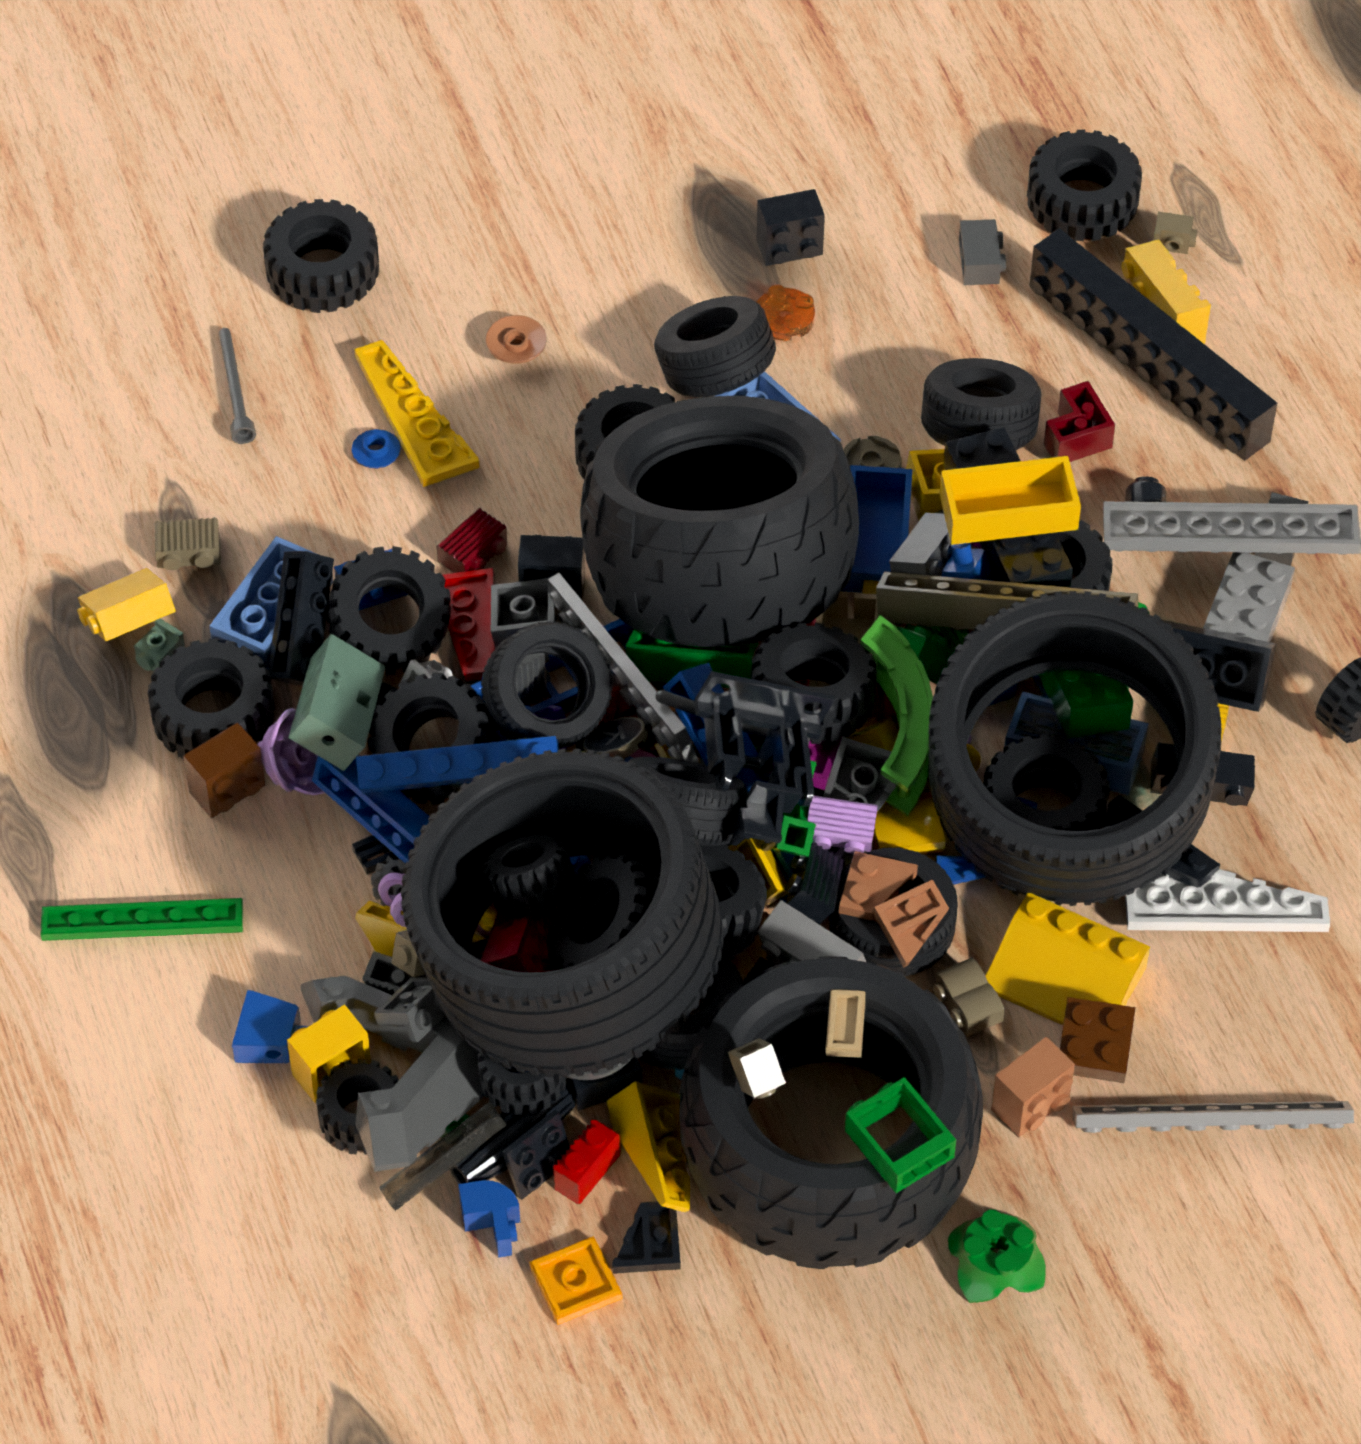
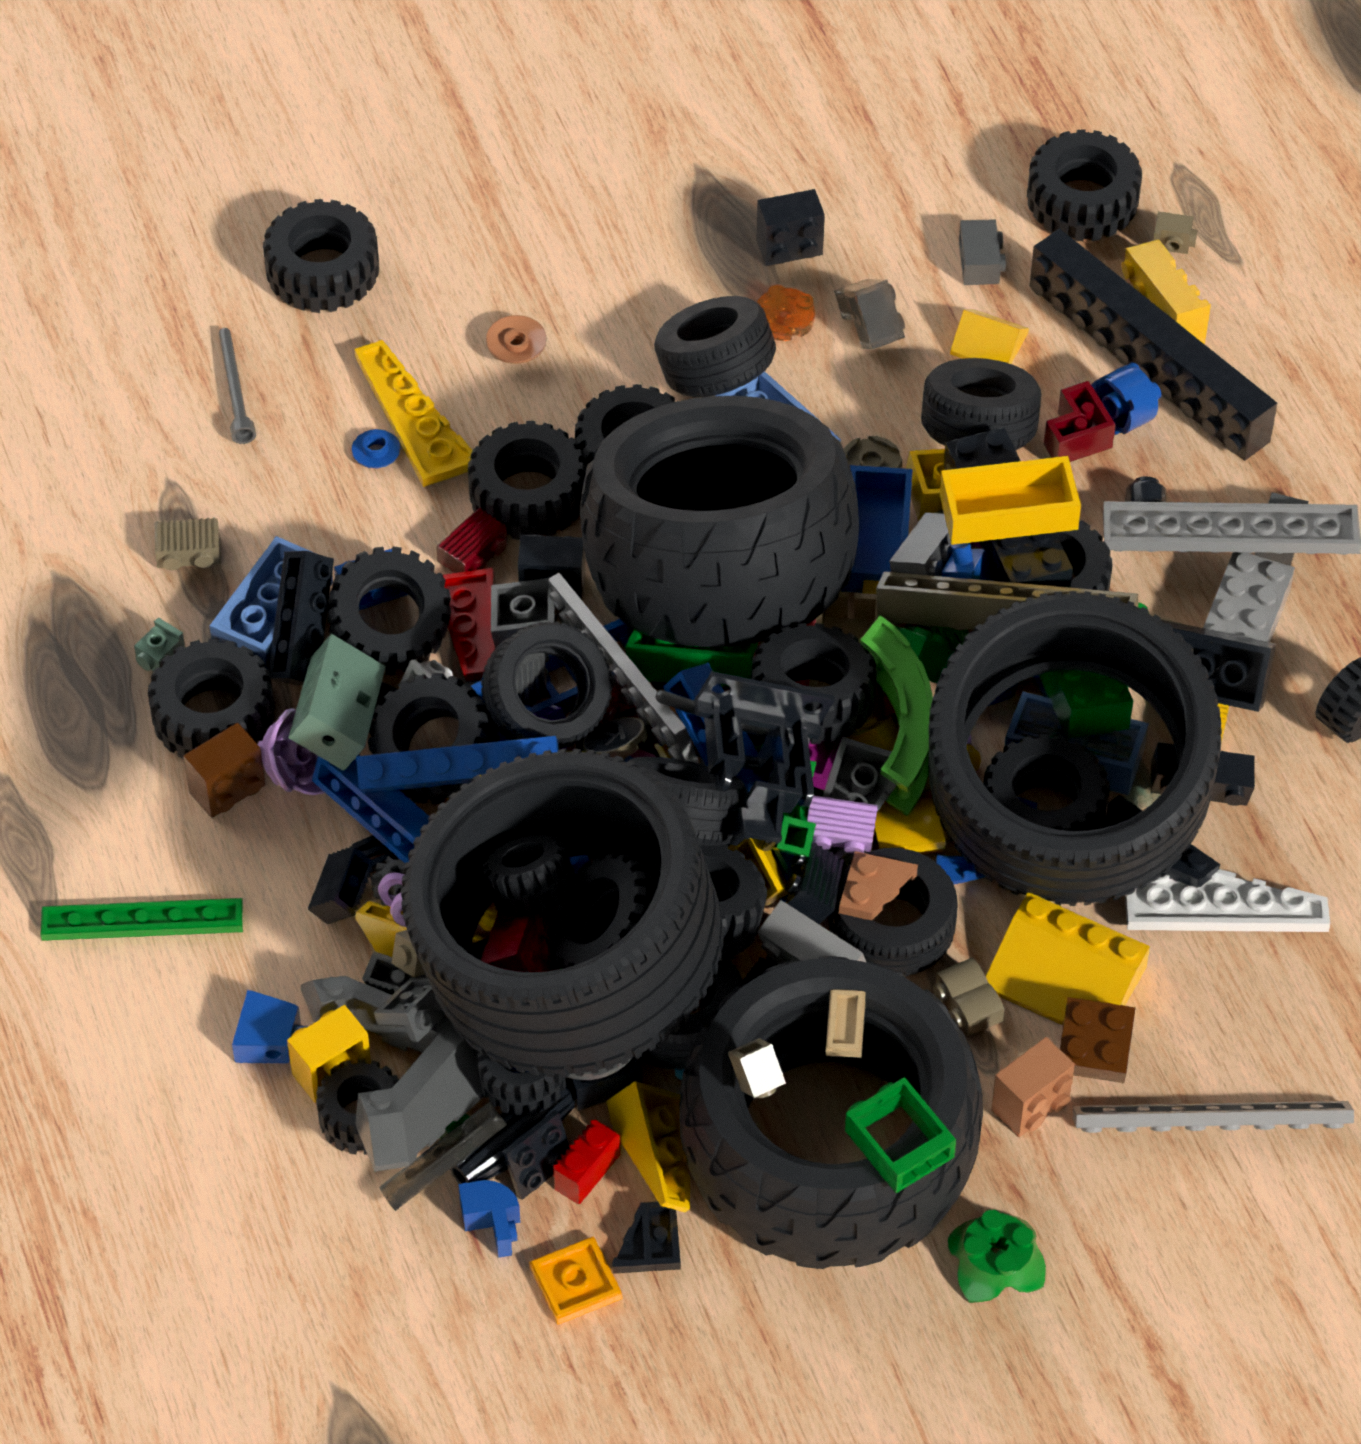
yellow brick [77,568,176,641] -> none
nougat wing [872,880,949,968] -> none
none -> black brick [308,846,375,924]
none -> black tyre [468,421,587,540]
none -> clear smoke brick [834,279,905,349]
none -> yellow slope [950,309,1029,364]
none -> blue brick [1091,362,1161,435]

